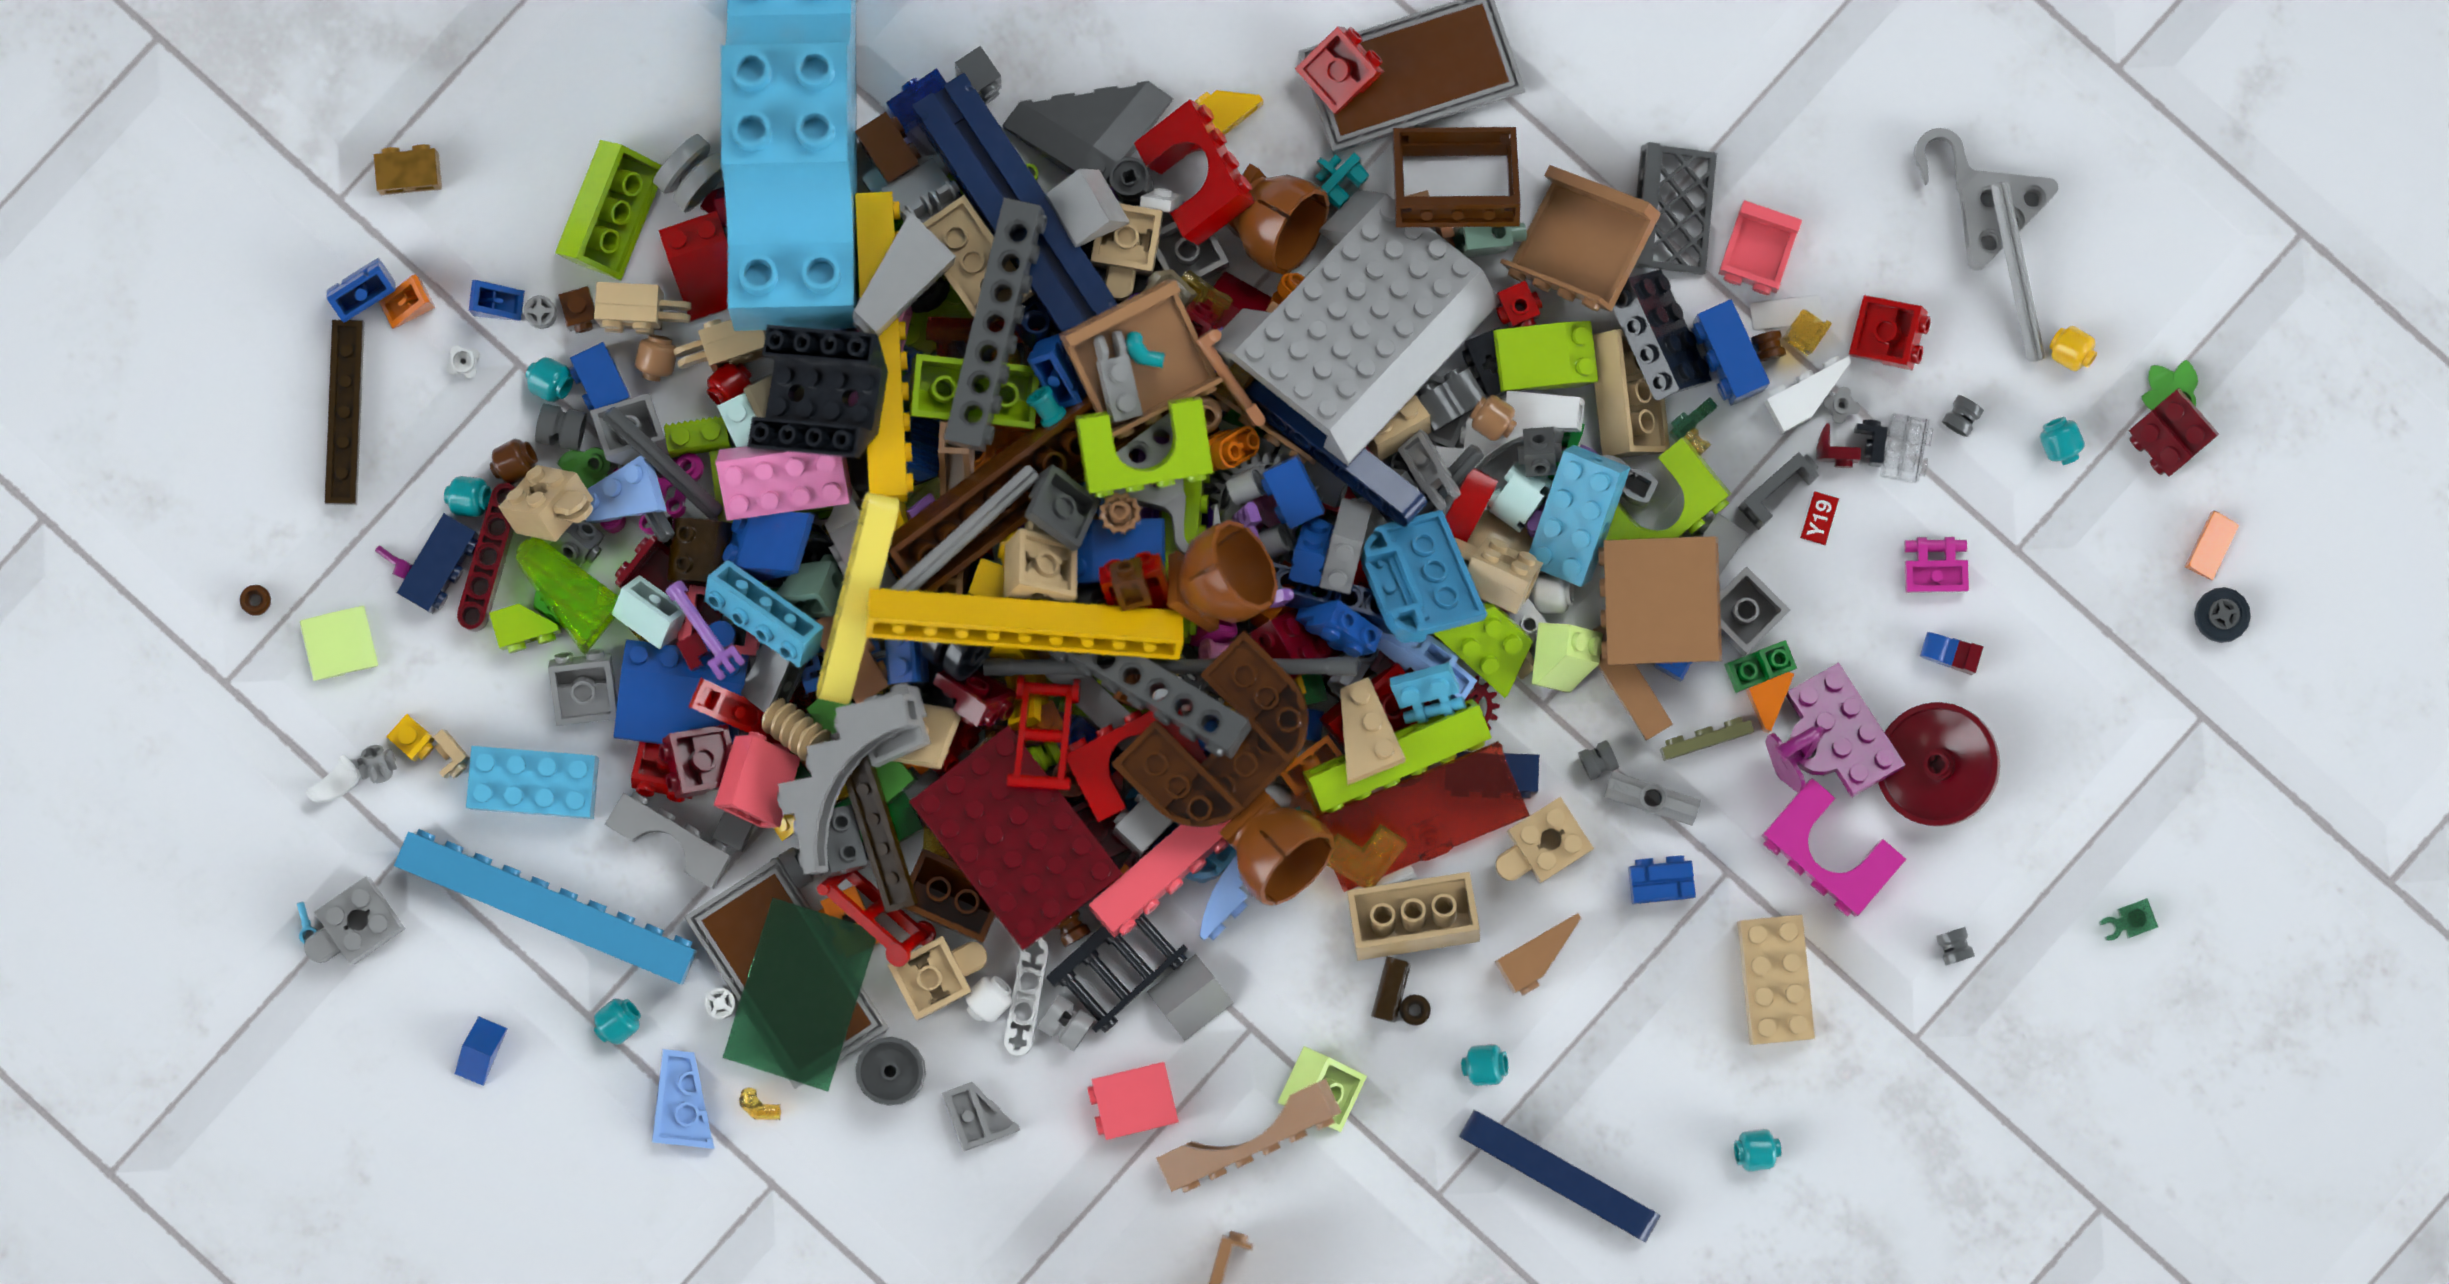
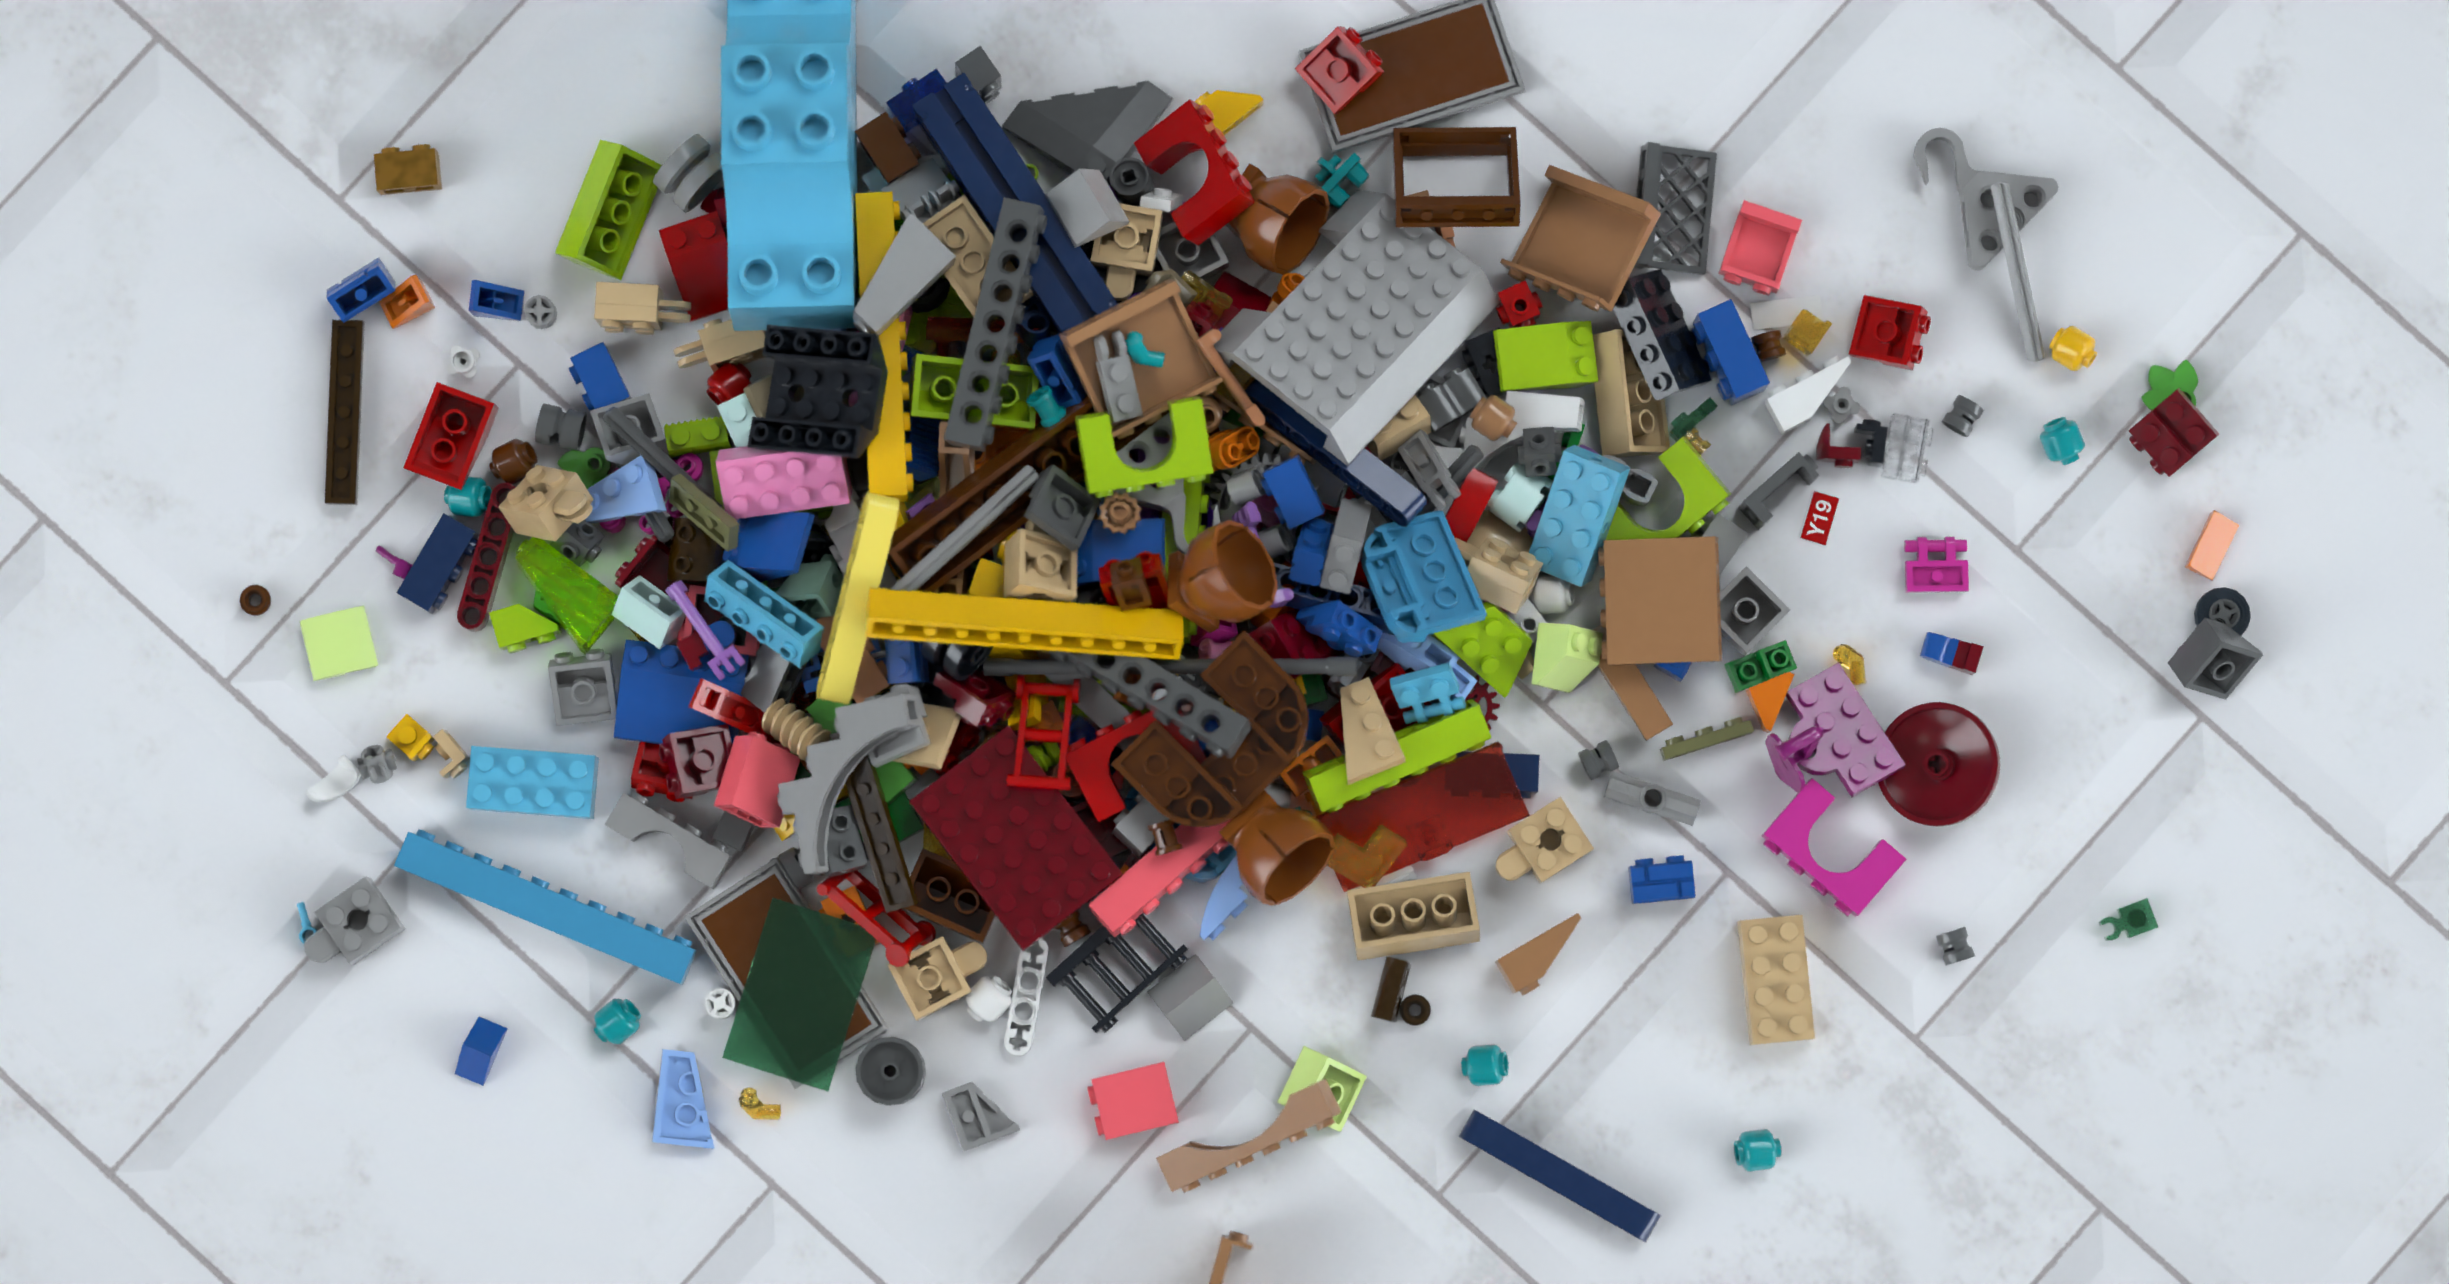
teal head [525,357,573,402] -> none
reddish brown bracket [558,286,597,334] -> none
medium nougat head [635,334,677,382] -> none
light grey wheel [1037,995,1096,1052] -> none
sand green torso [1453,222,1527,258] -> none
none -> red slope [403,382,499,490]
none -> olive plate [669,473,739,552]
none -> reddish brown bush [1147,819,1183,856]
none -> clear yellow arm [1832,644,1866,685]
none -> dark grey slope [2167,618,2263,700]

